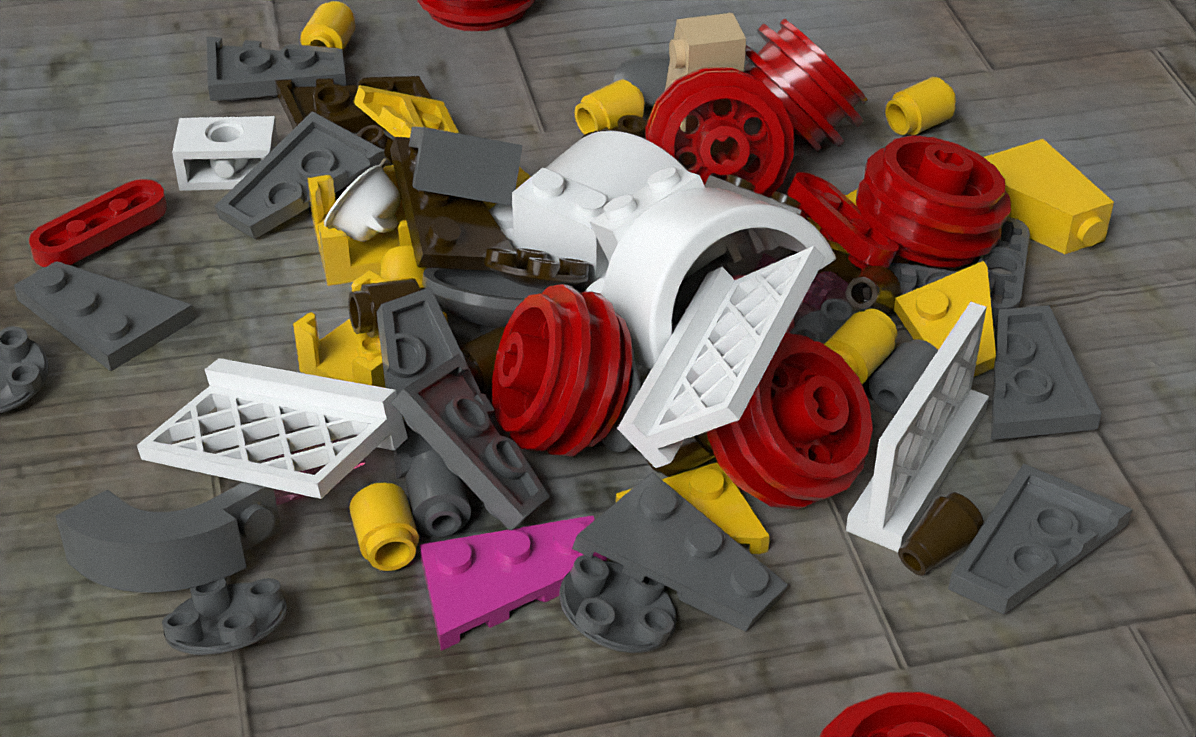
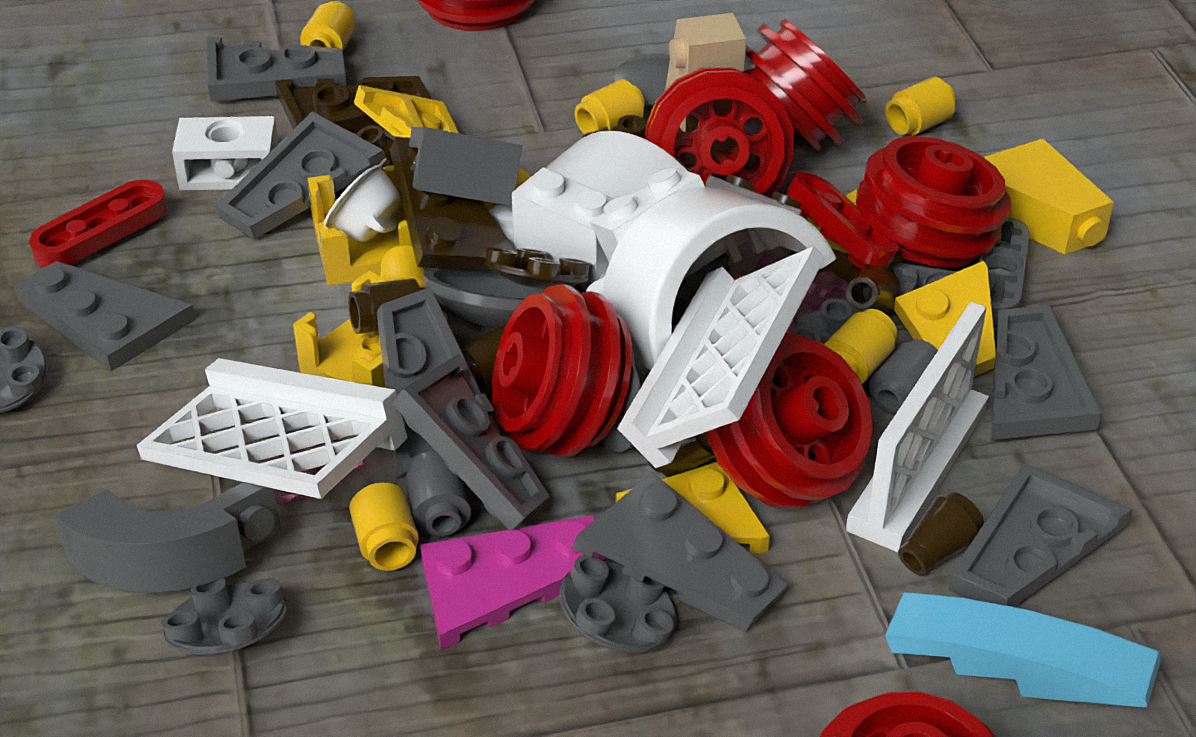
none -> medium azure slope [885,592,1161,707]

